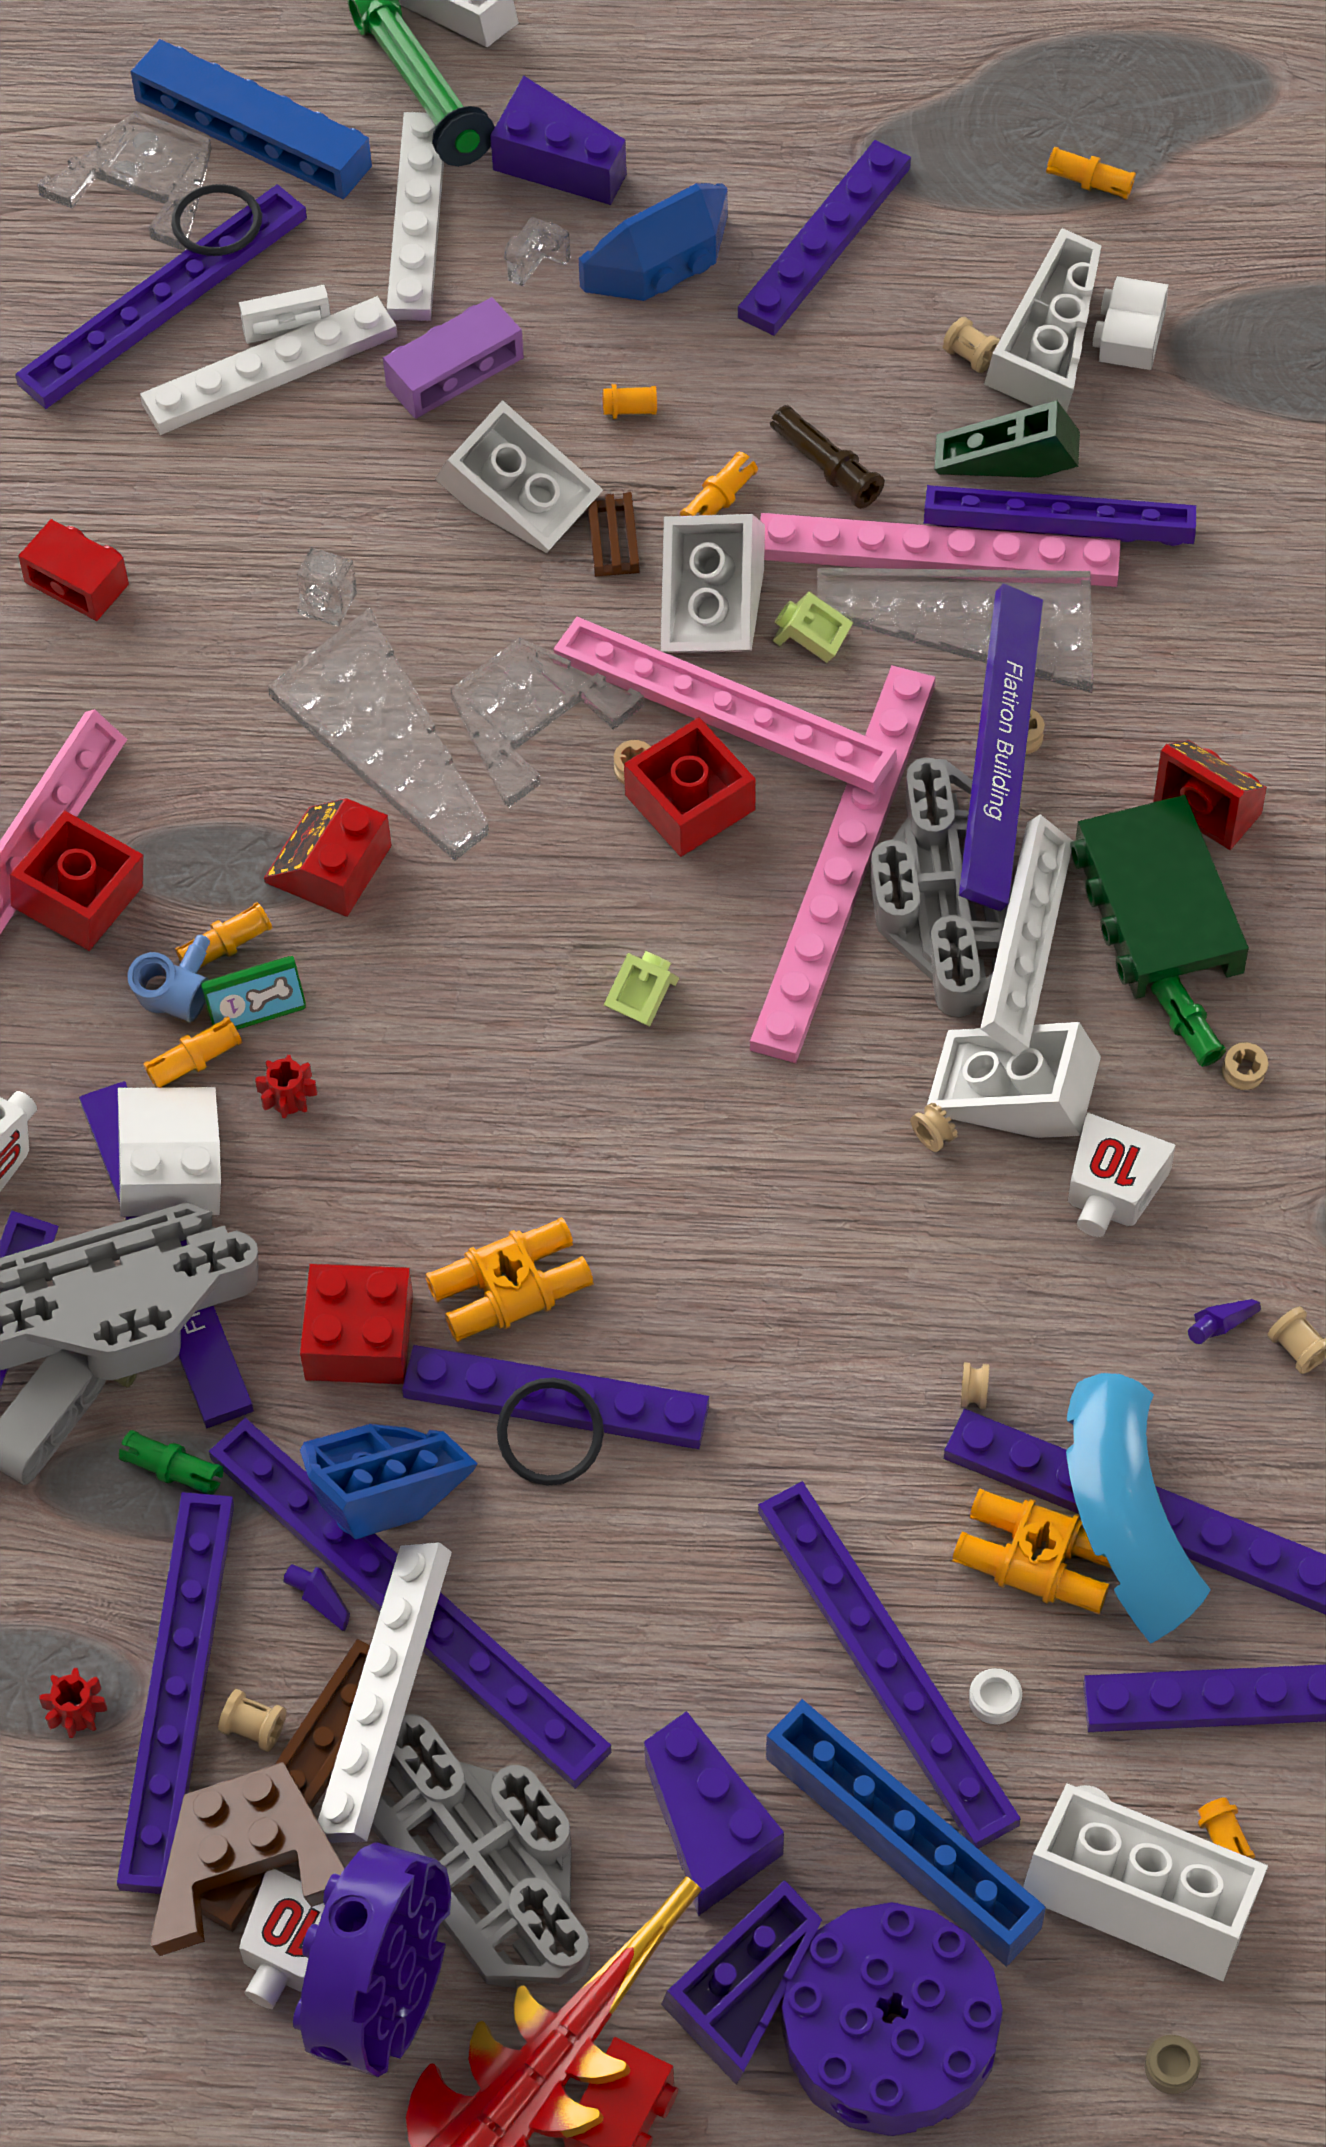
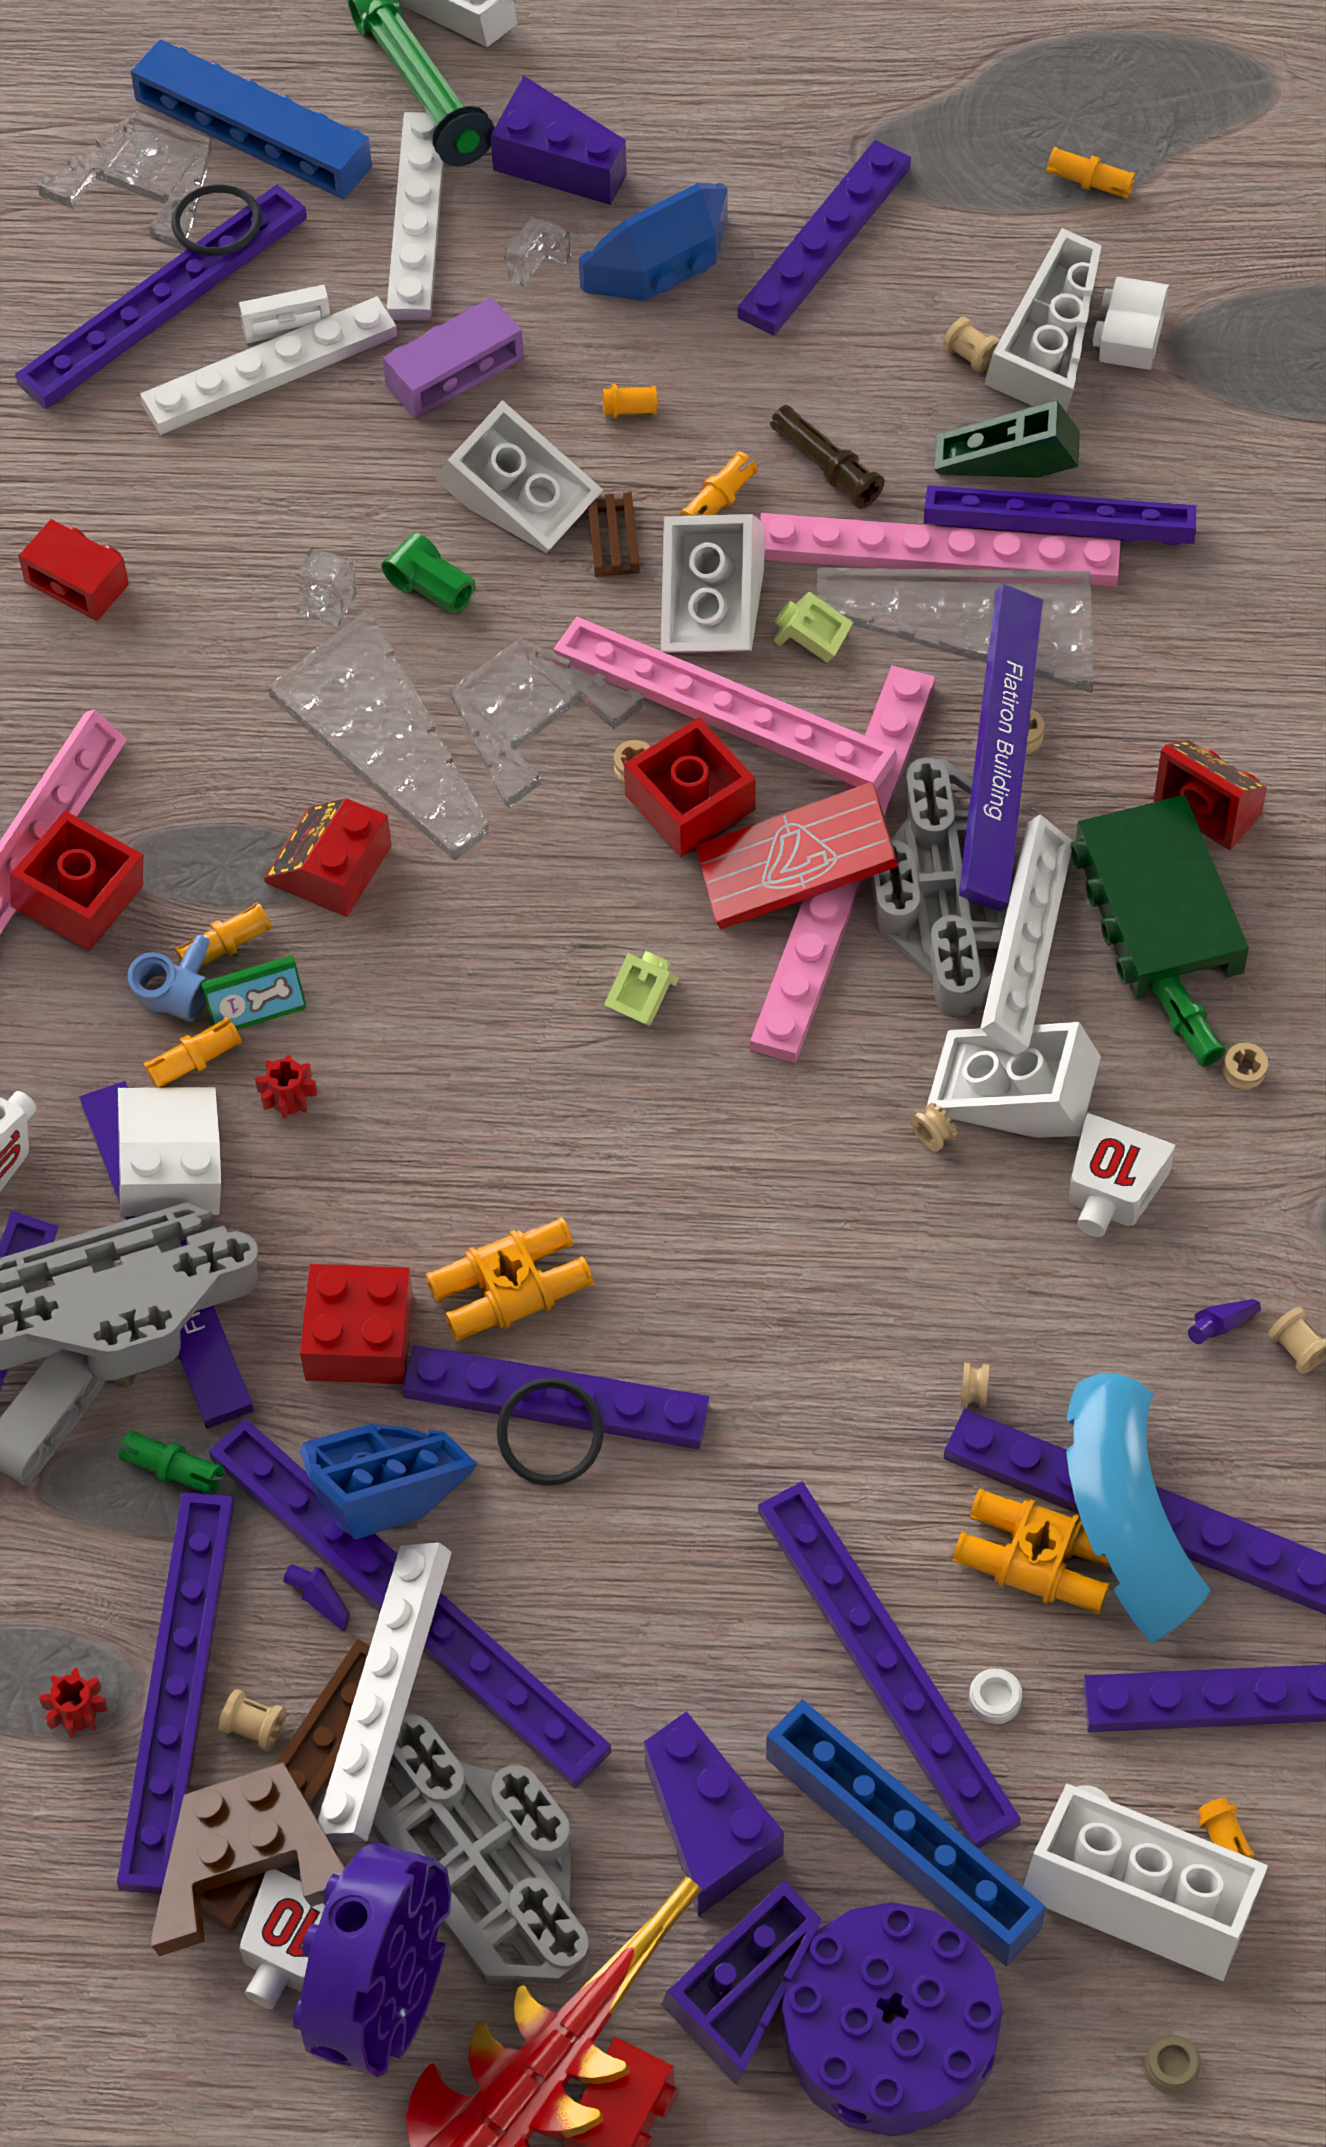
none -> green piece [381,533,476,613]
none -> tile [696,782,898,930]

